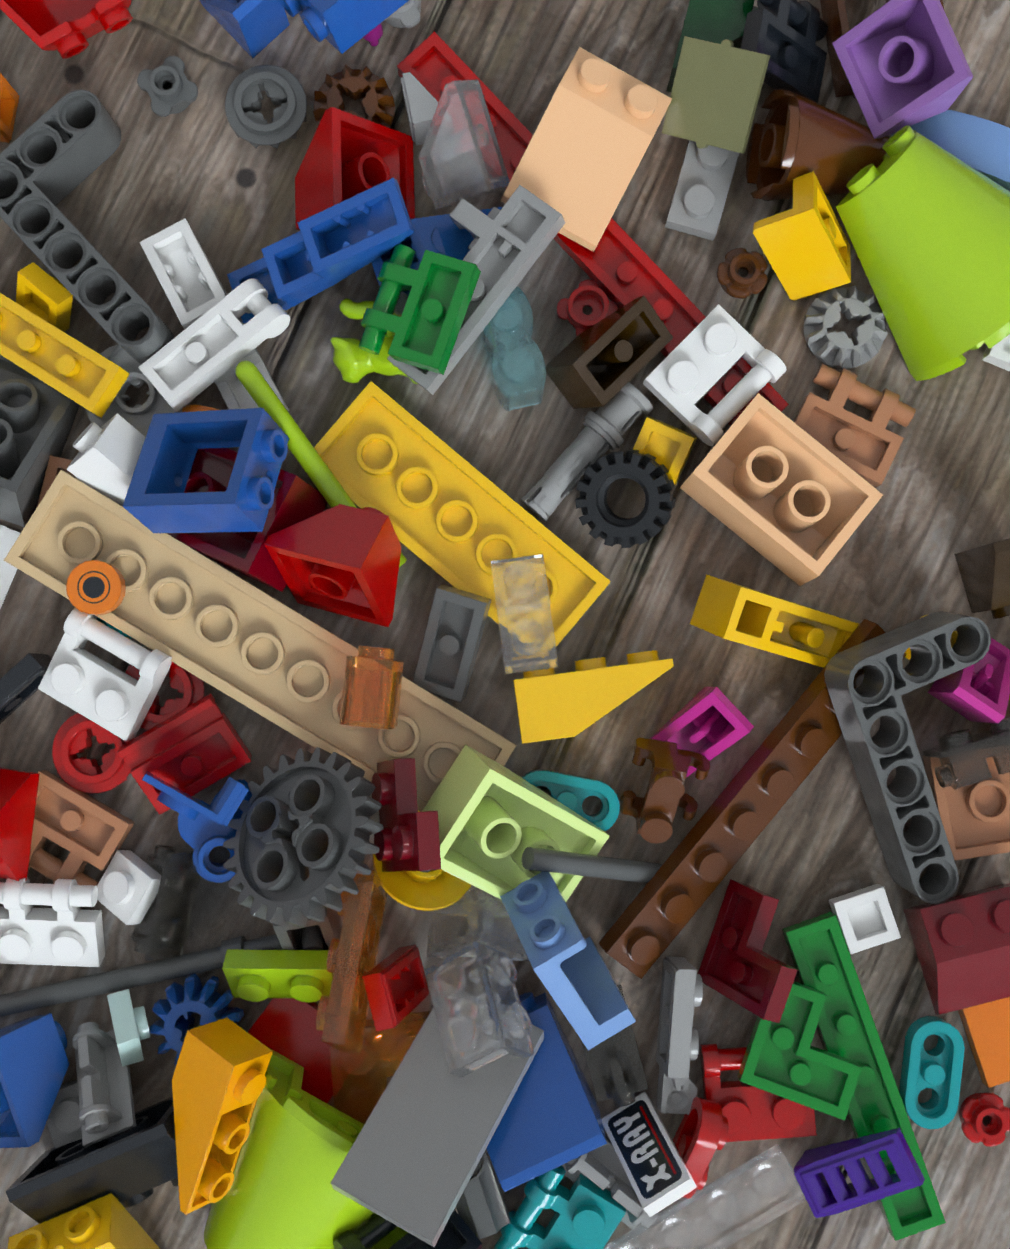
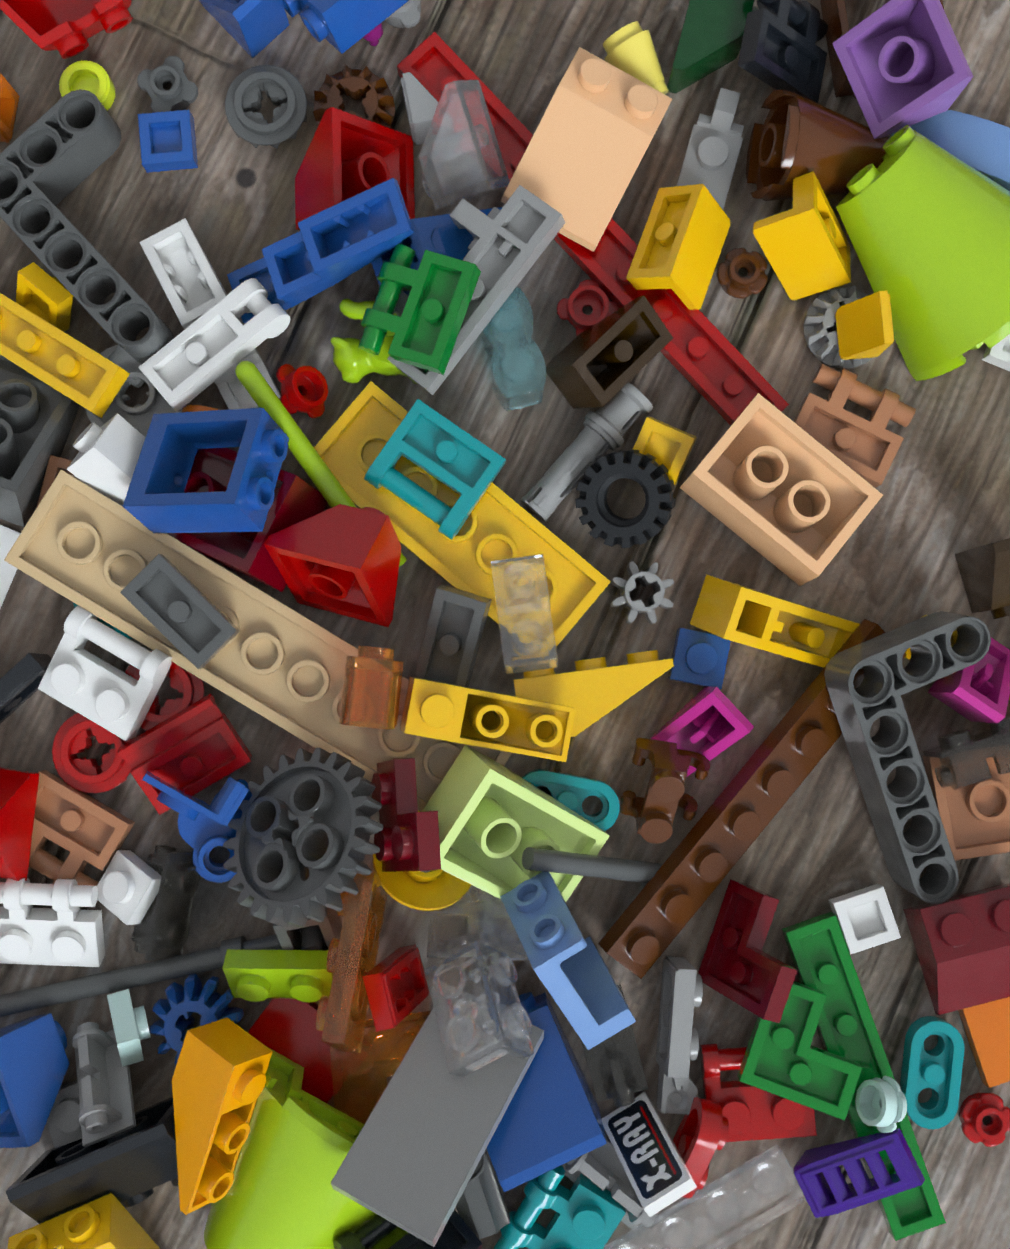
orange tile [66,560,126,615] -> none
white plate [643,304,787,446] -> none
olive piece [662,36,770,153] -> none
none -> neon yellow tile [59,60,115,111]
none -> dark grey plate [120,554,240,669]
none -> blue plate [138,109,198,173]
none -> red plate [276,364,328,418]
none -> teal plate [364,399,506,540]
none -> yellow slope [400,677,576,762]
none -> light yellow cone [603,21,669,94]
none -> light grey gear [610,561,674,625]
none -> yellow panel [626,184,731,310]
none -> blue plate [668,628,731,689]
none -> yellow slope [835,290,894,360]
none -> light aqua plate [855,1076,907,1133]

